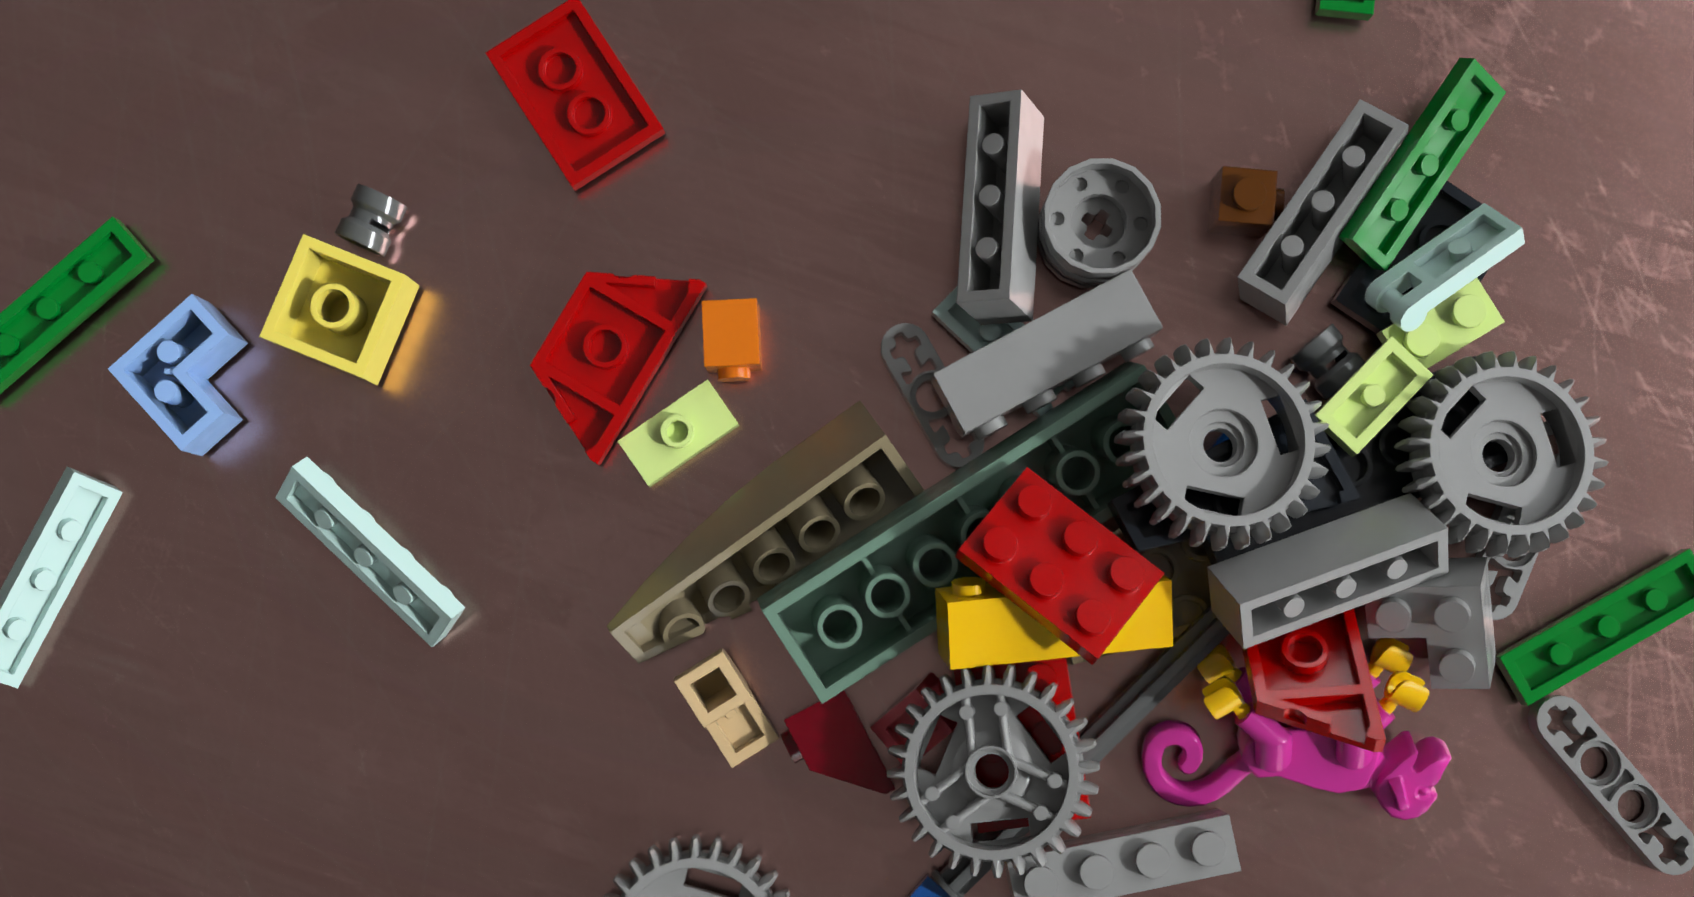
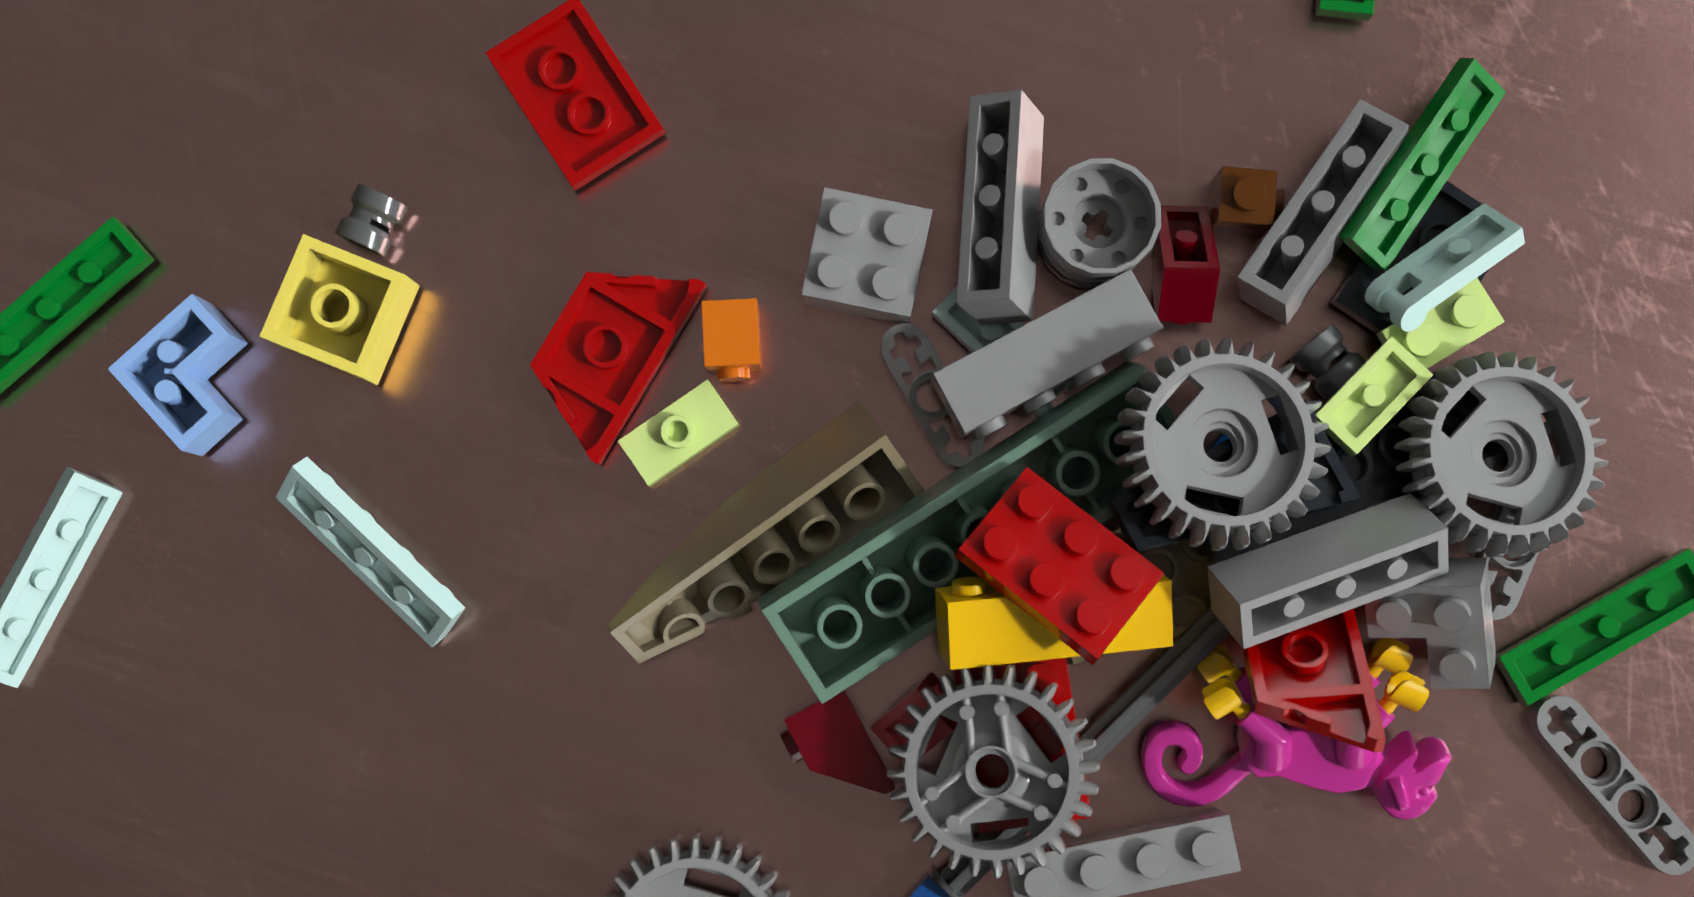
tan brick [674,648,779,768] -> none
none -> light grey brick [801,187,933,324]
none -> dark red slope [1152,205,1220,324]

